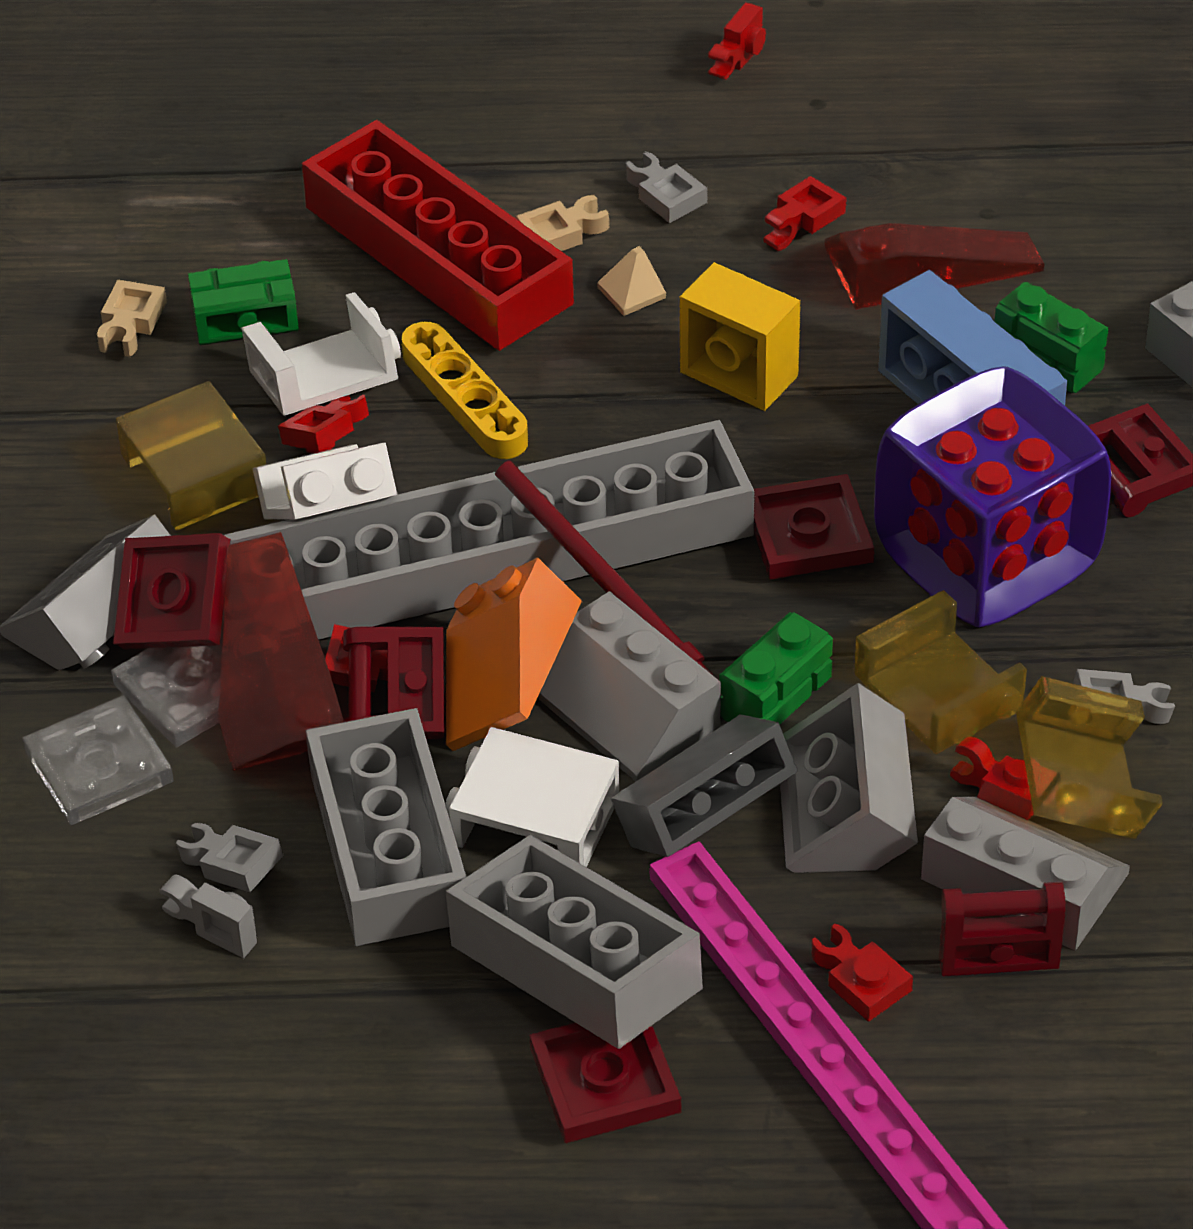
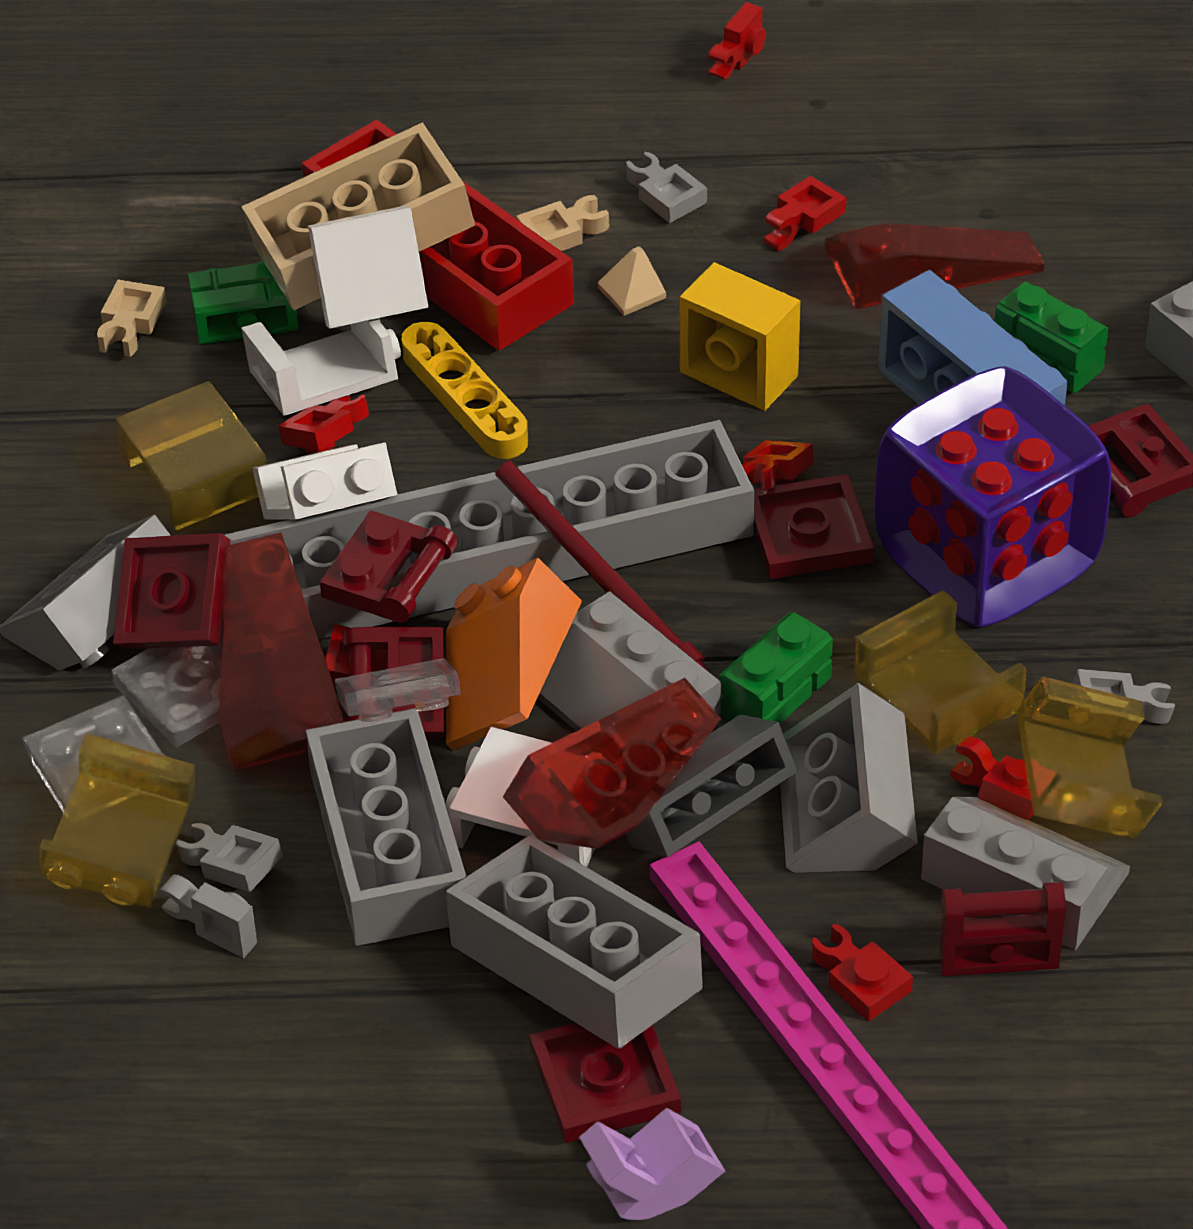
none -> clear yellow panel [39,733,195,908]
none -> tan brick [241,122,475,310]
none -> white tile [308,205,428,328]
none -> dark red plate [320,510,458,623]
none -> clear plate [335,658,461,722]
none -> clear red wedge [503,678,721,849]
none -> lavender brick [579,1108,725,1220]
none -> red plate [742,440,814,491]

